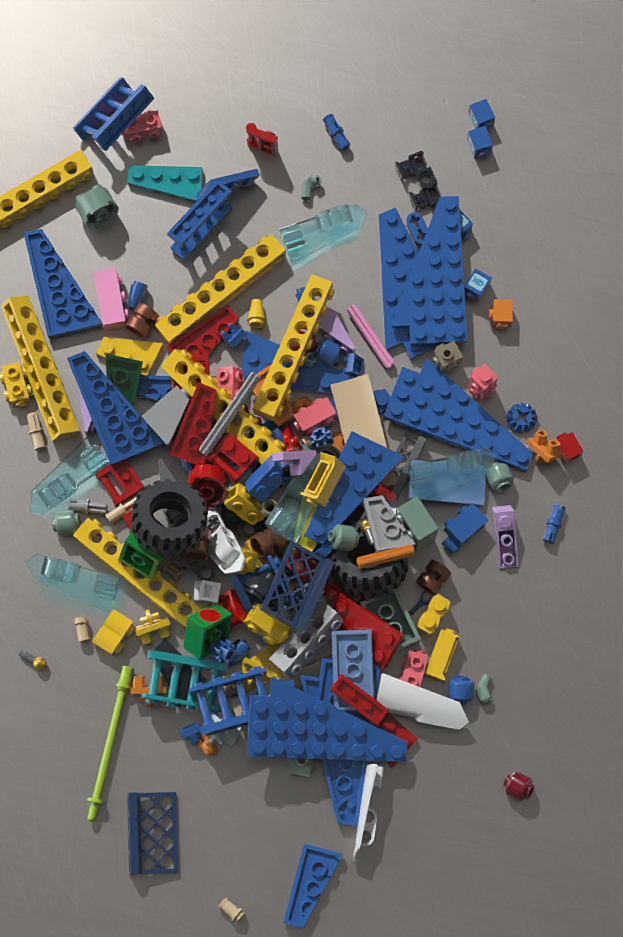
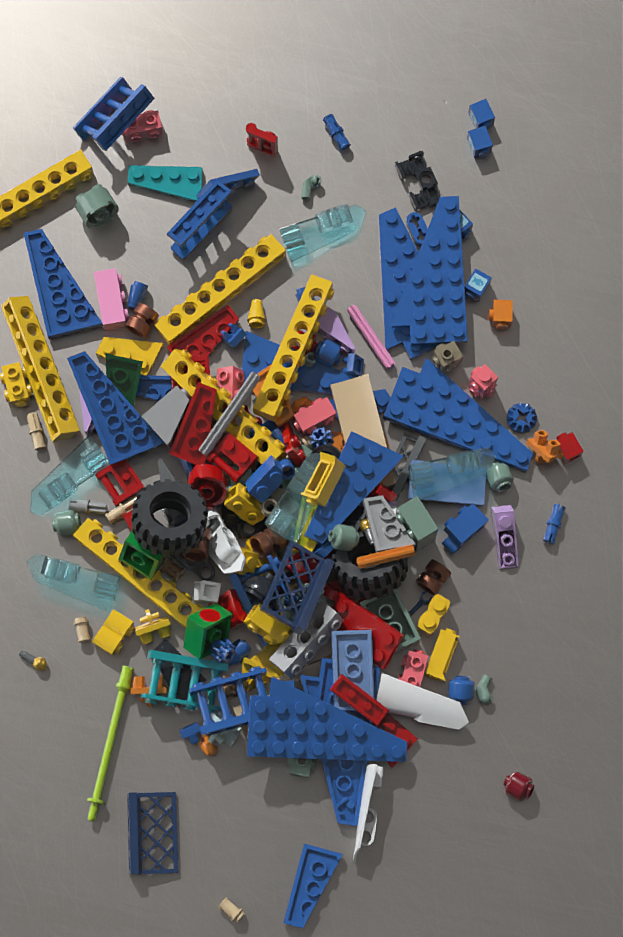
lavender slope [272,450,316,476] -> none

